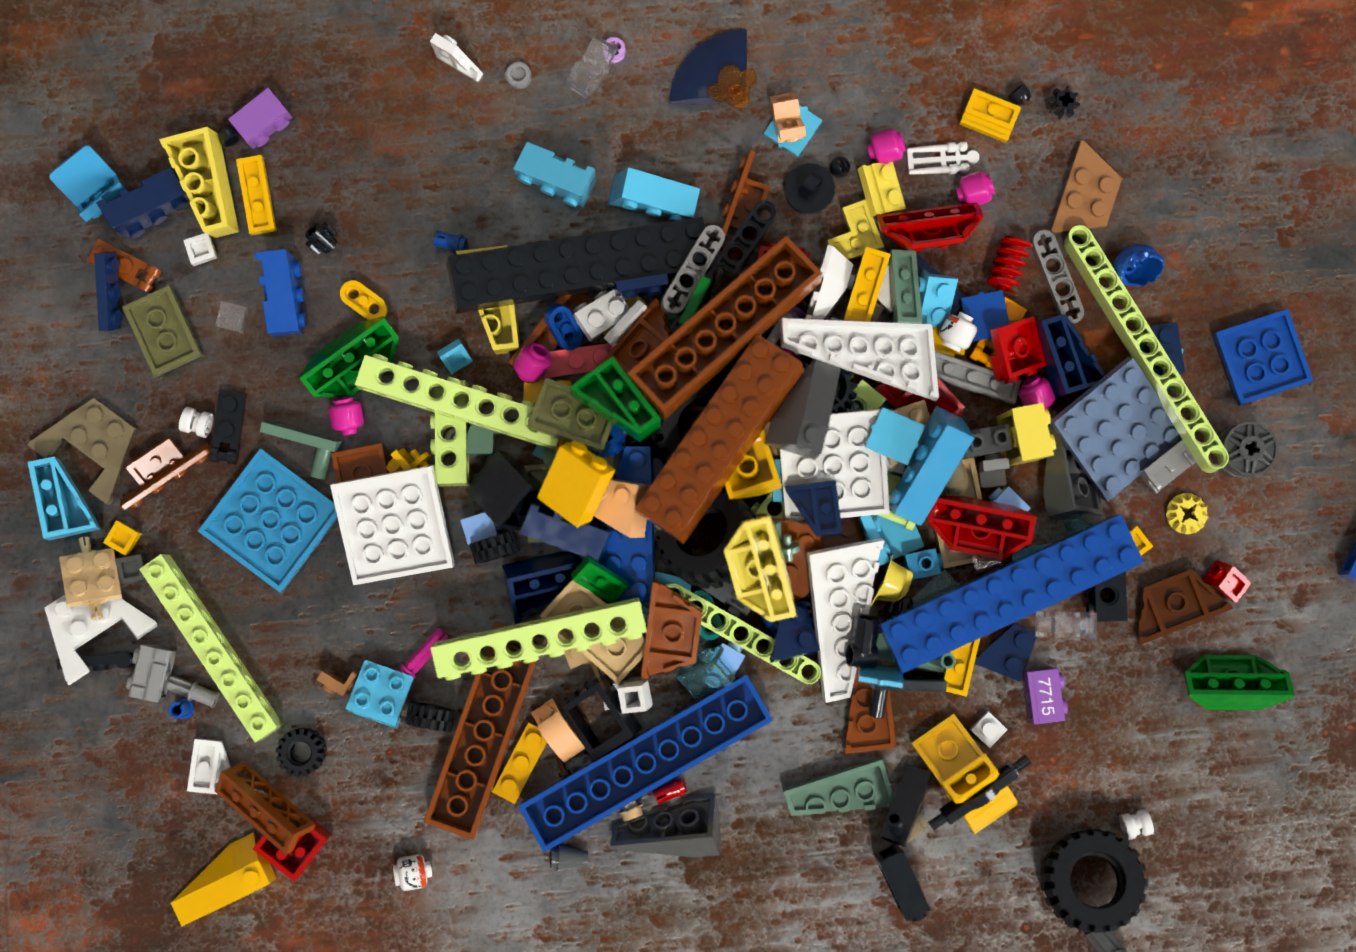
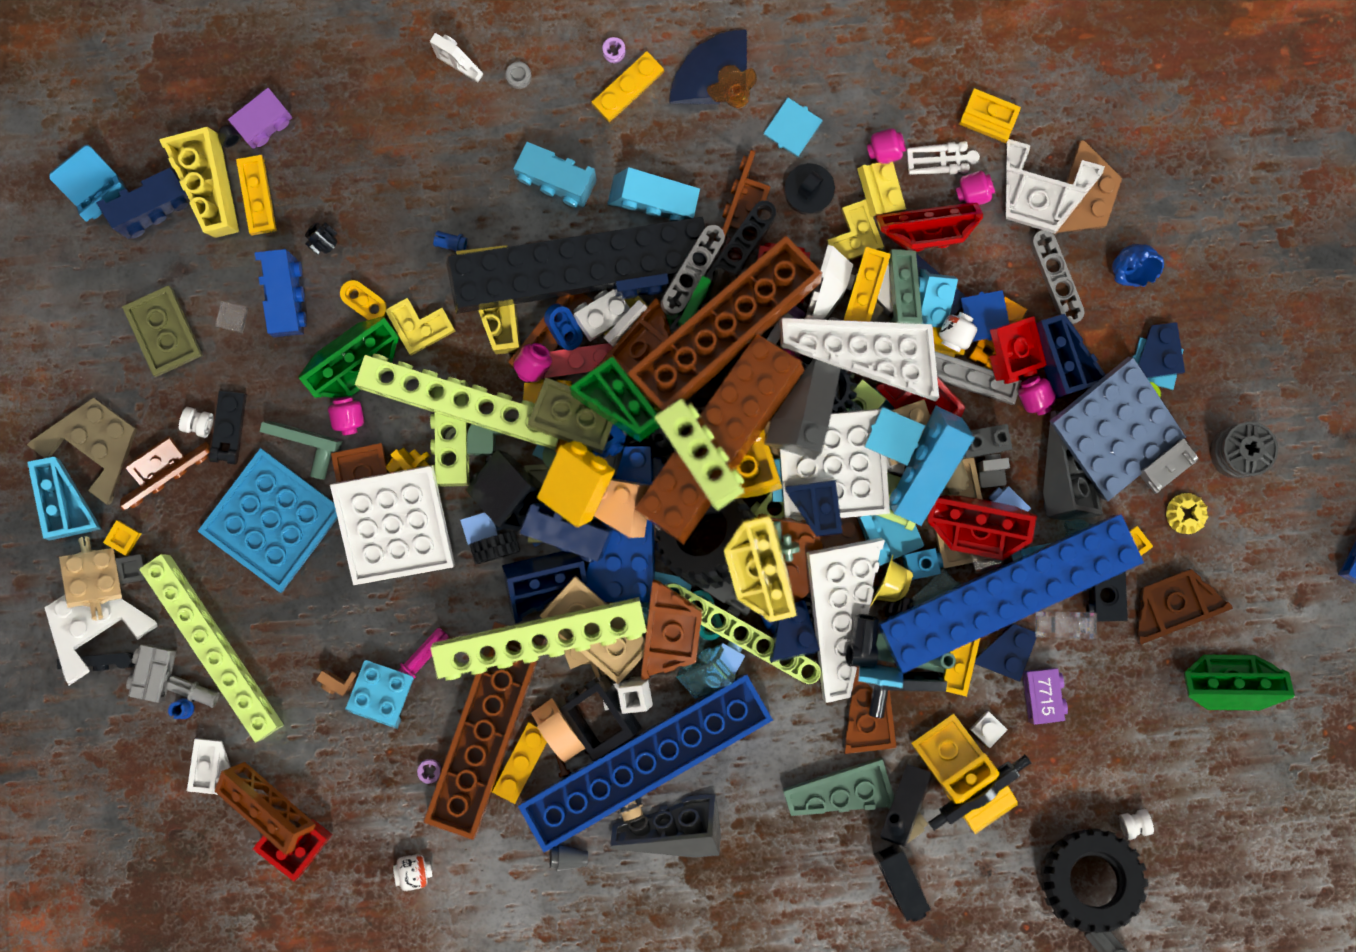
dark orange plate [86,238,162,294] -> none
dark blue plate [94,252,122,331] -> none
yellow wedge [171,832,277,926] -> none
white plate [183,233,218,266] -> none
black tyre [275,728,327,777] -> none
black tyre [405,702,455,732] -> none
medium azure plate [437,338,473,375] -> none
clear brick [564,35,618,99] -> none
green plate [571,556,629,603] -> none
red pin [652,777,687,805] -> none
light nougat brick [769,92,806,143] -> none
black hinge [829,157,850,178] -> none
red piece [986,236,1033,293] -> none
light yellow brick [997,403,1056,466] -> none
black hinge [1008,83,1031,106] -> none
black gear [1047,86,1080,120] -> none
yellowish green beam [1064,225,1229,473] -> none
red bracket [1203,560,1251,604] -> none
blue plate [1213,309,1314,406] -> none
none -> light yellow plate [385,298,455,356]
none -> lavender bush [417,759,441,784]
none -> yellow plate [592,51,664,123]
none -> yellowish green brick [655,399,744,510]
none -> white wing [1006,139,1105,234]

